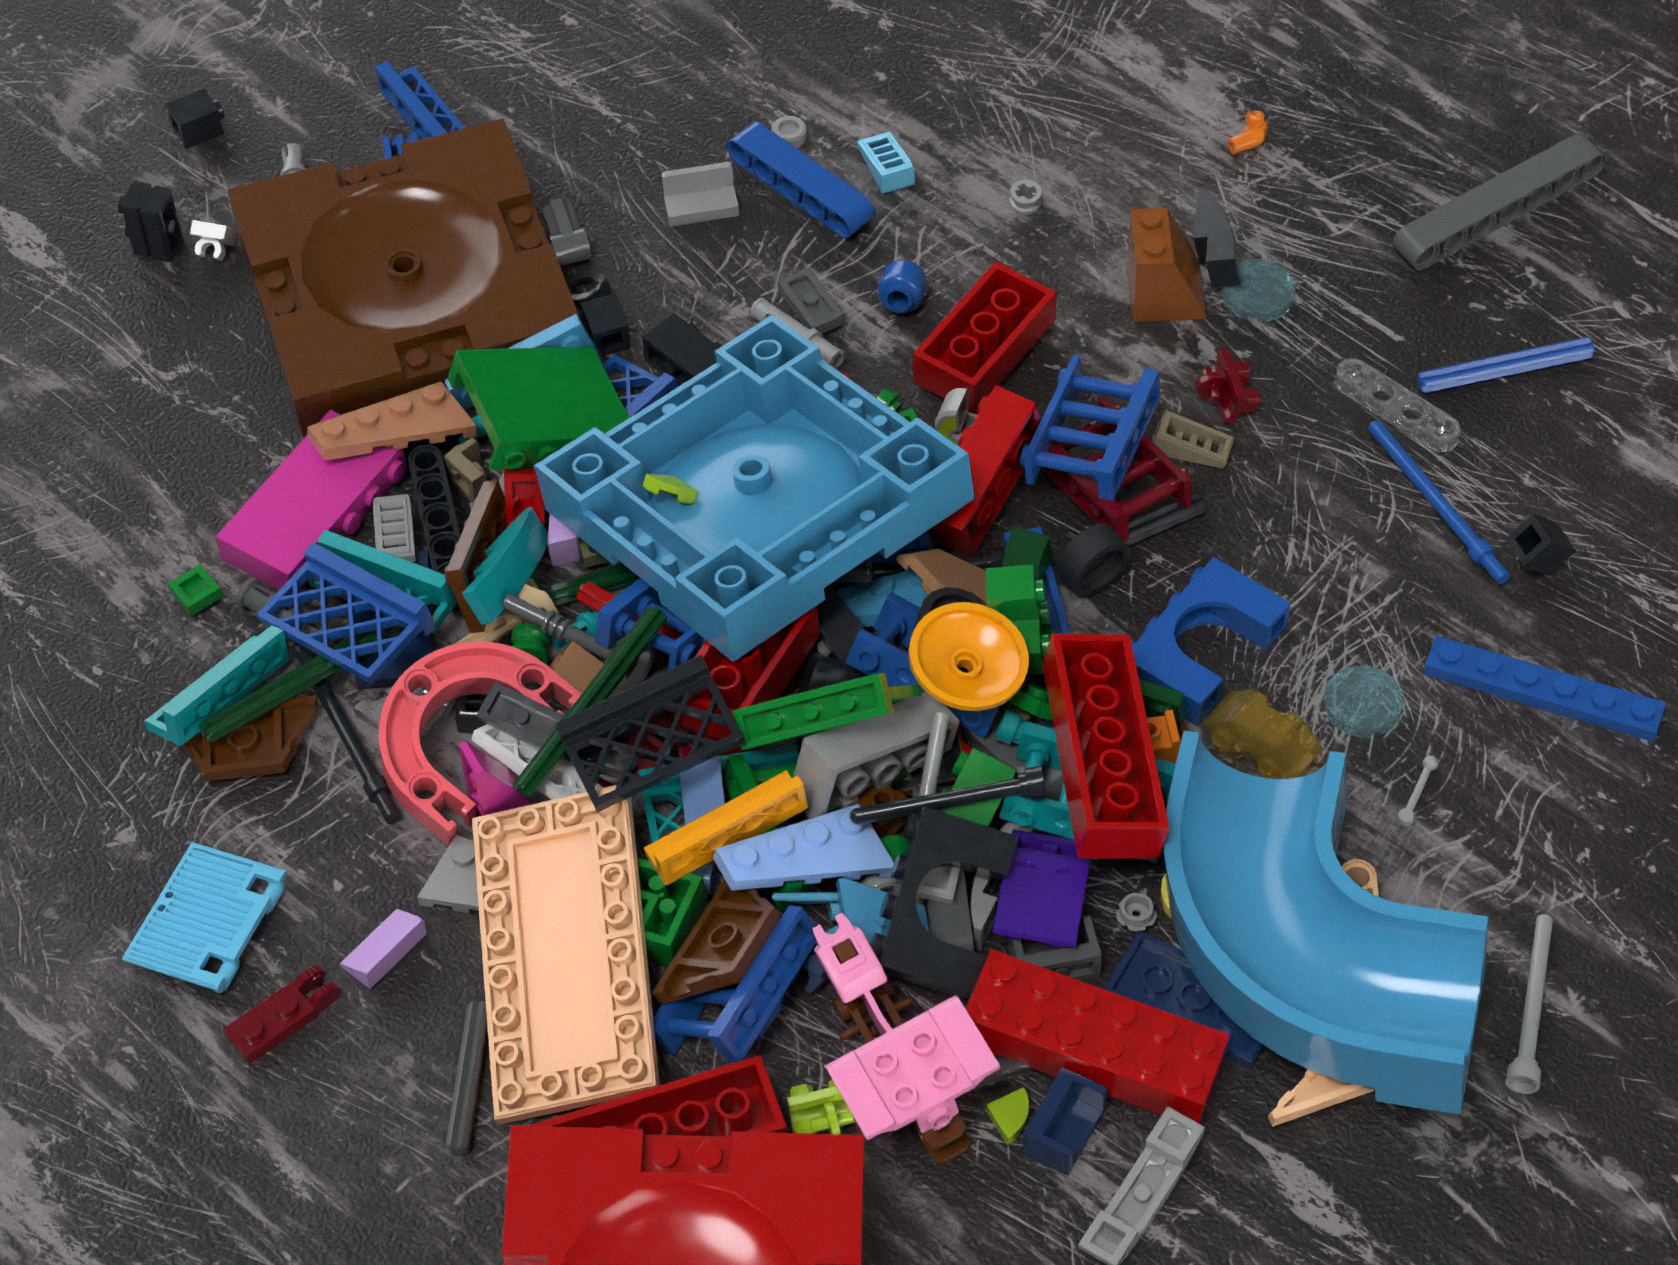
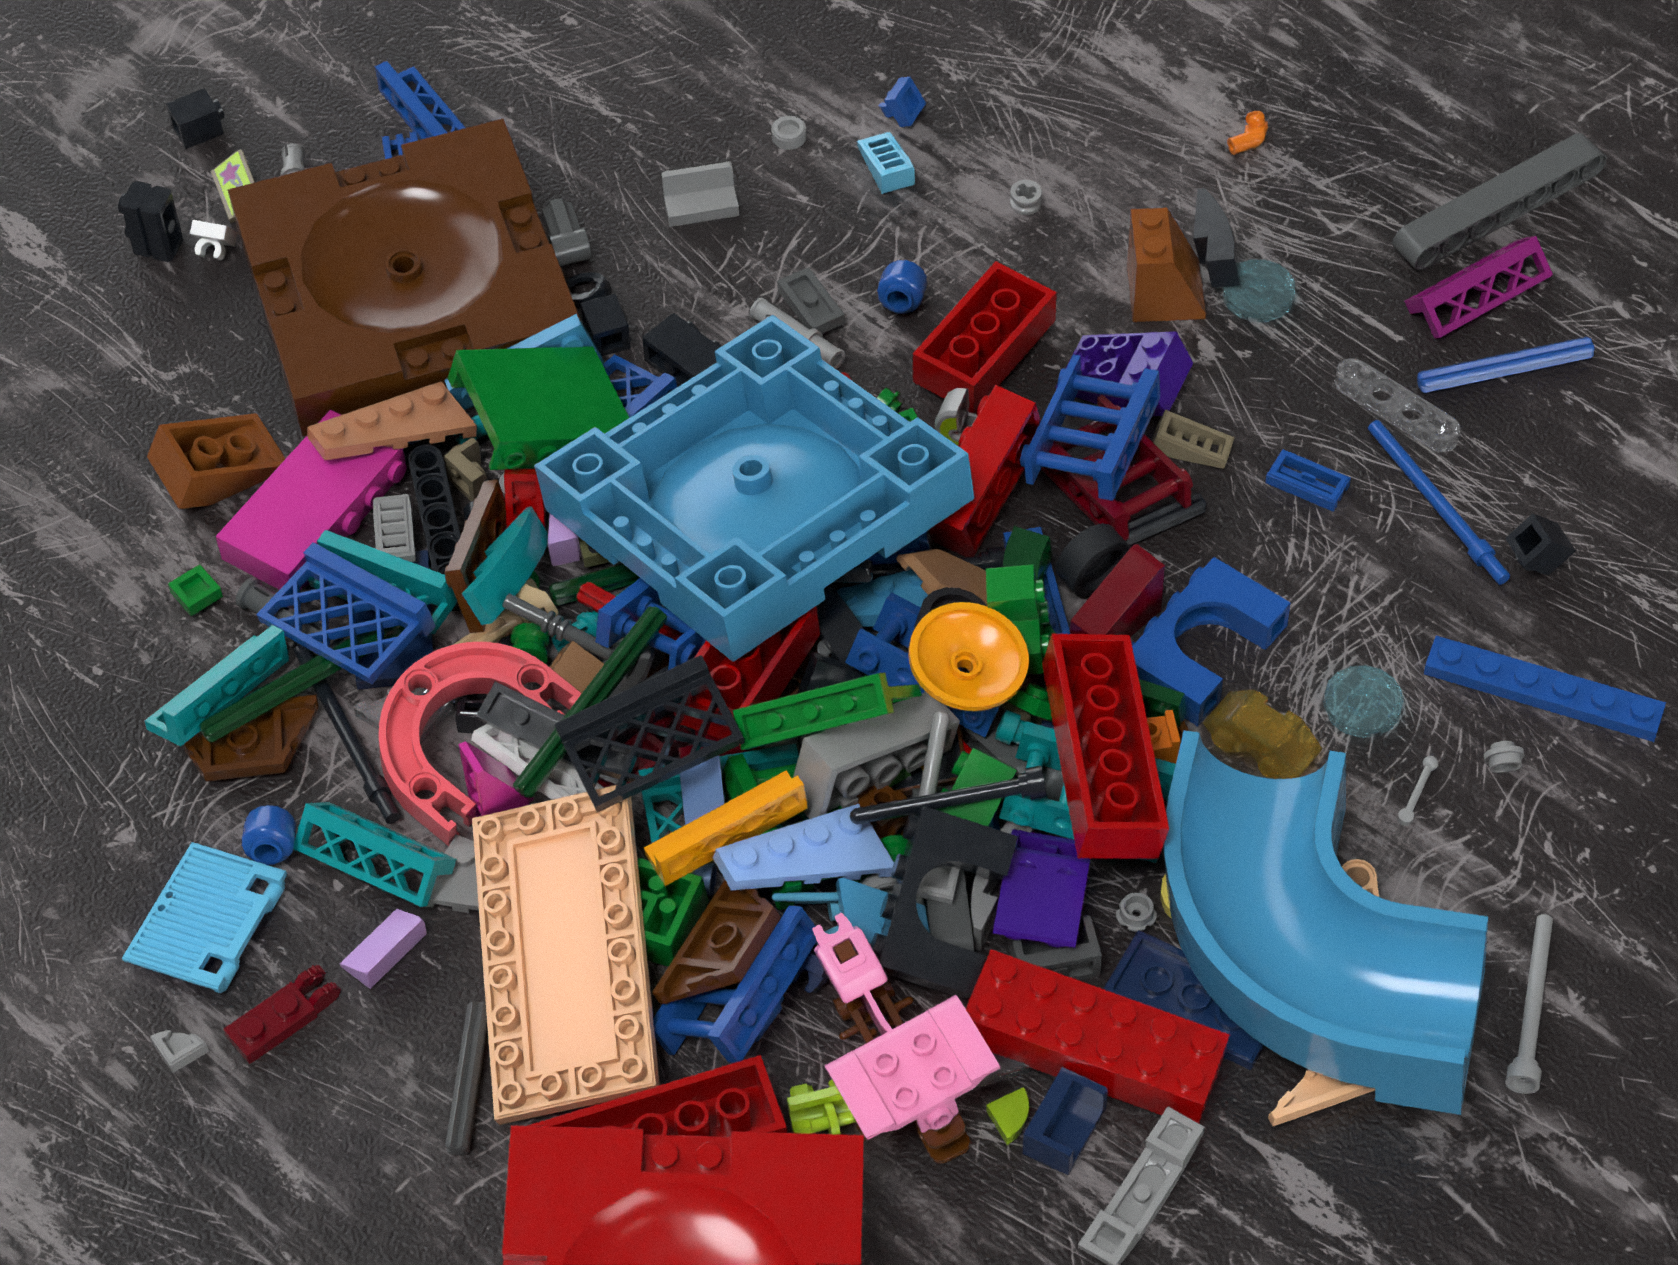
lime tile [642,474,698,504] -> none
blue beam [726,122,875,238] -> none
dark red hips [1195,348,1261,424] -> none
none -> dark orange slope [147,413,286,509]
none -> light grey tile [150,1030,209,1073]
none -> slope [211,149,255,223]
none -> blue head [242,805,297,865]
none -> teal fence [293,802,457,907]
none -> blue tile [879,77,926,127]
none -> dark purple slope [1055,331,1193,416]
none -> dark red slope [1070,543,1165,637]
none -> blue tile [1265,449,1351,512]
none -> magenta fence [1404,236,1553,338]
none -> light grey plate [1483,741,1524,773]

